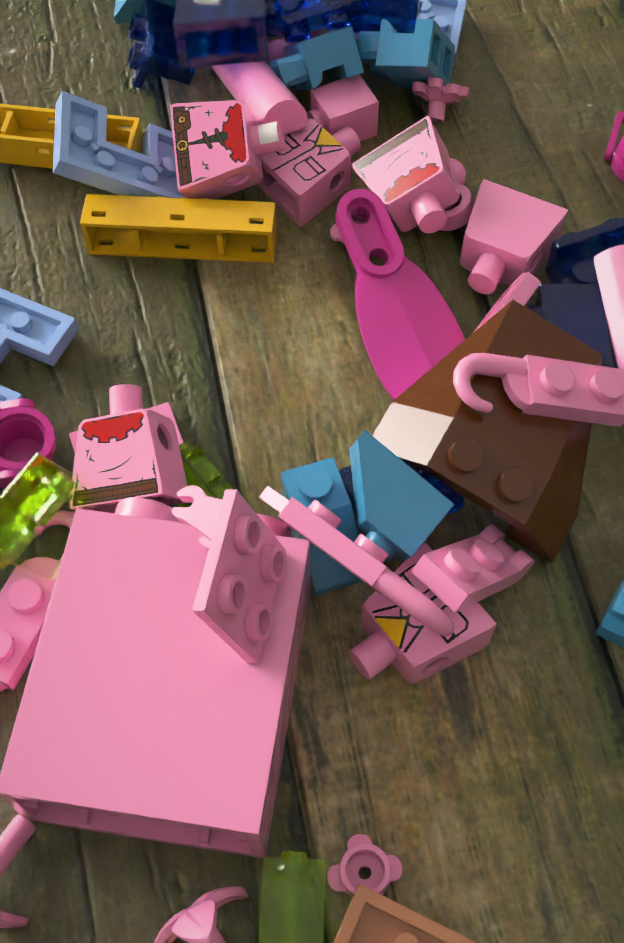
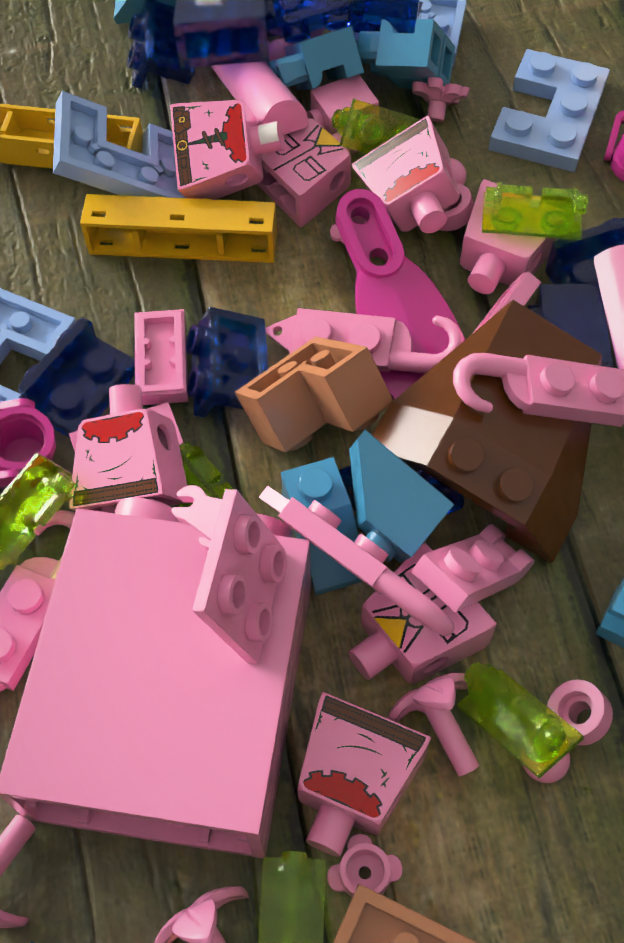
none -> clear blue bracket [18,317,135,438]
none -> bright pink plate [135,309,189,405]
none -> clear blue bracket [186,306,268,417]
none -> nougat brick [235,336,394,453]
none -> bright pink plate [264,308,464,374]
none -> bright pink torso [297,692,431,857]
none -> clear neon green hinge [332,98,421,153]
none -> bright pink plant [387,673,480,777]
none -> clear neon green hinge [457,662,584,779]
none -> clear neon green hinge [482,182,588,240]
none -> light blue plate [488,49,610,173]
none -> bright pink plate [521,680,613,783]

